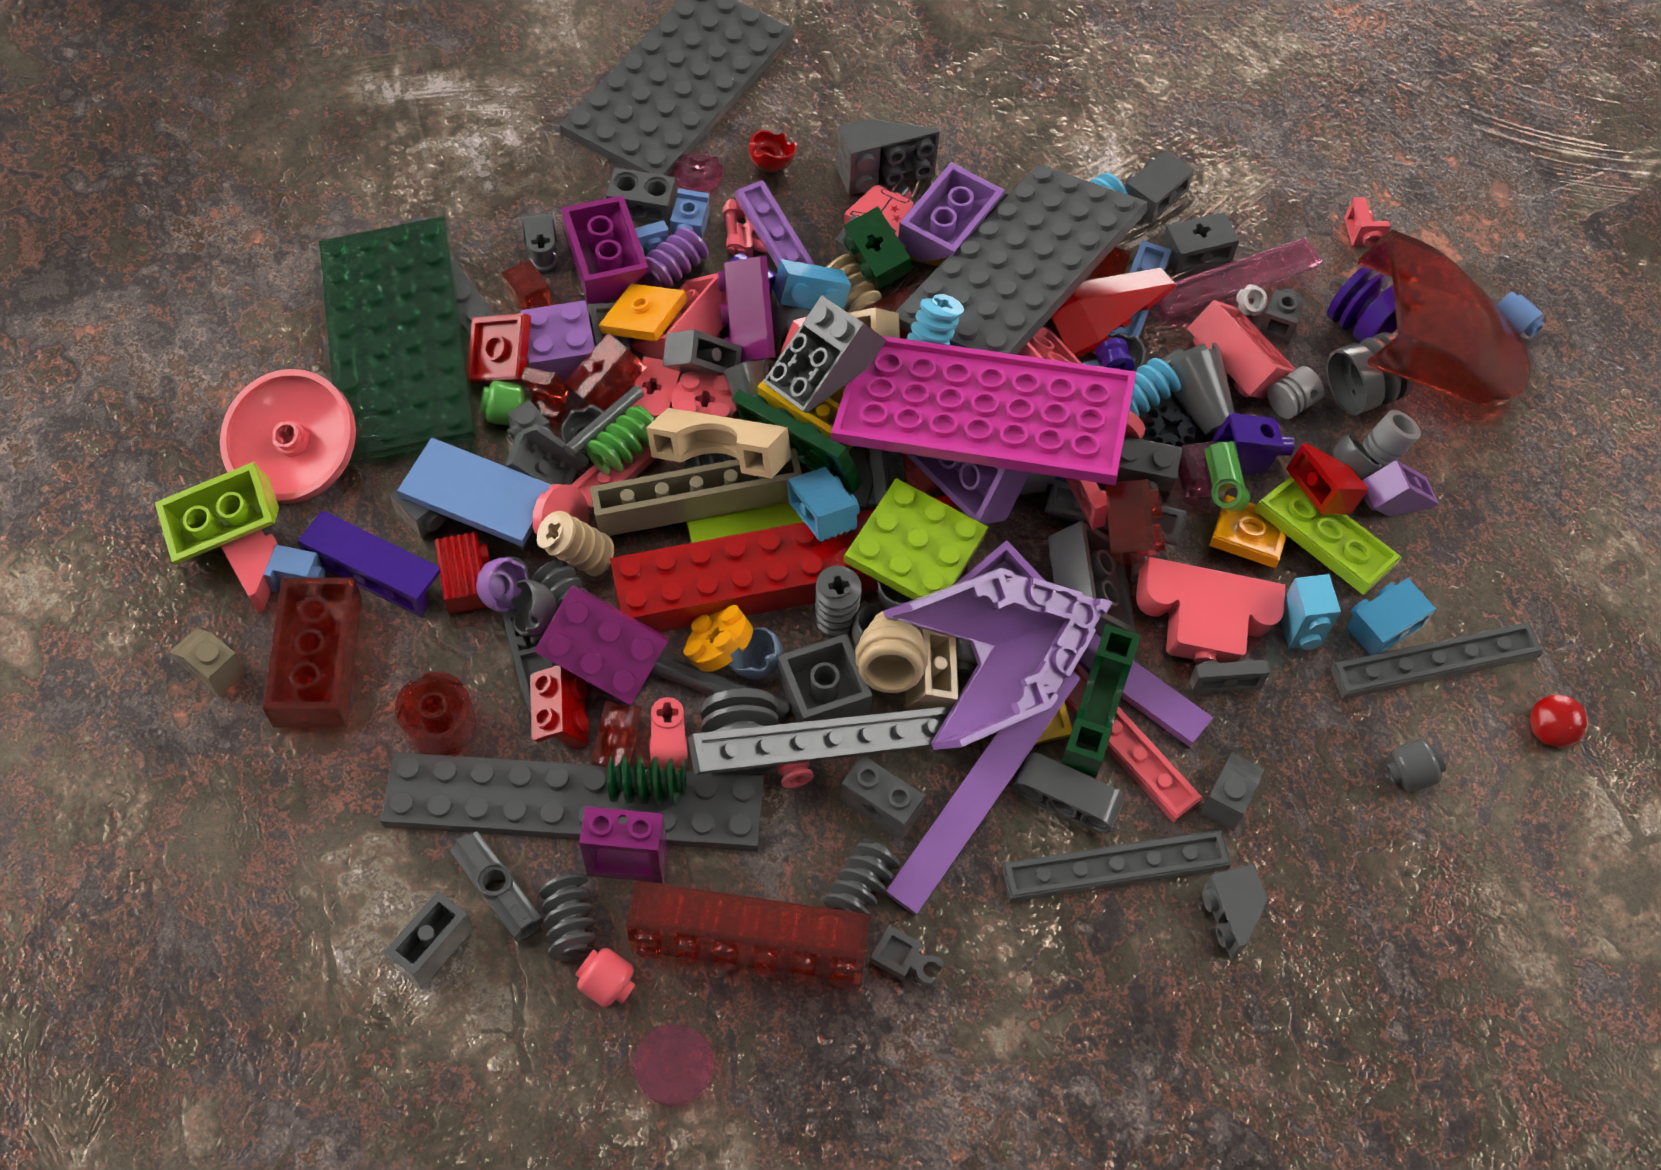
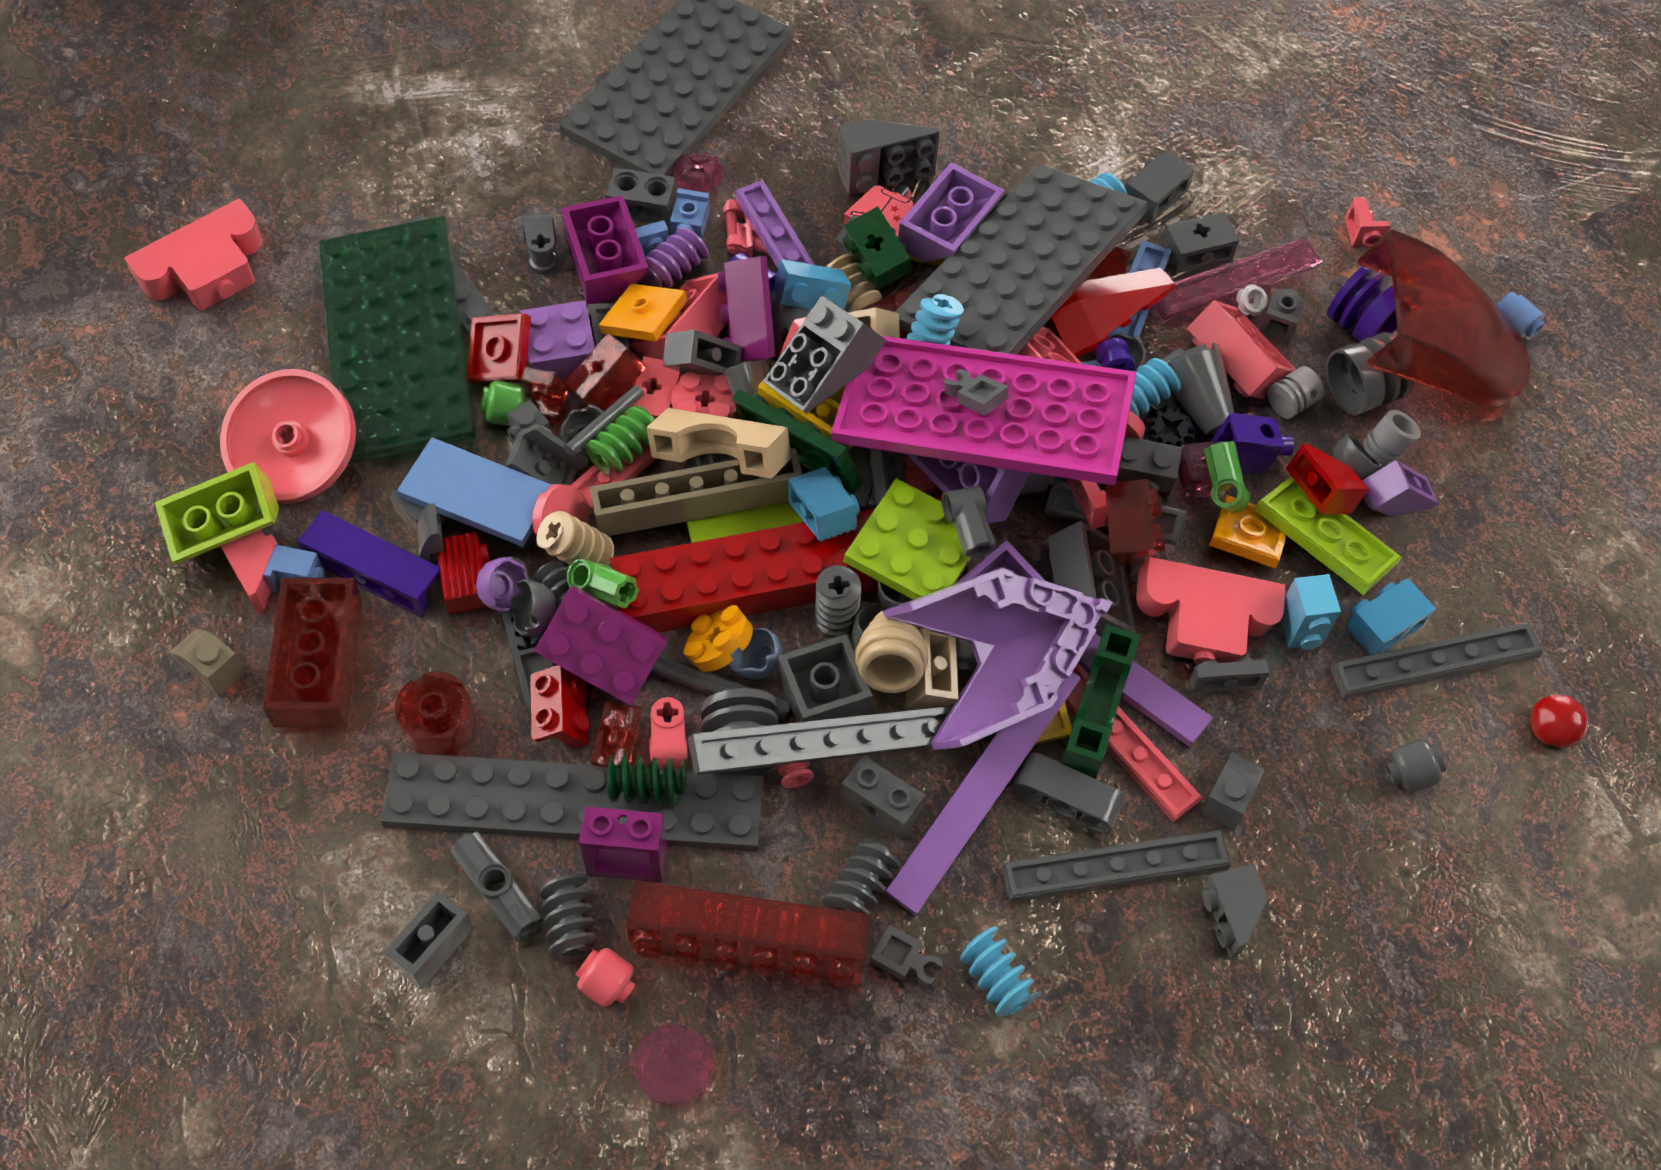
clear red brick [501,259,552,313] -> none
red hair [748,130,797,172] -> none
none -> coral brick [124,198,263,311]
none -> dark grey slope [416,503,444,564]
none -> bright green piece [567,559,639,608]
none -> dark grey piece [942,486,996,559]
none -> dark grey plate [943,369,1009,416]
none -> medium azure piece [960,926,1042,1017]

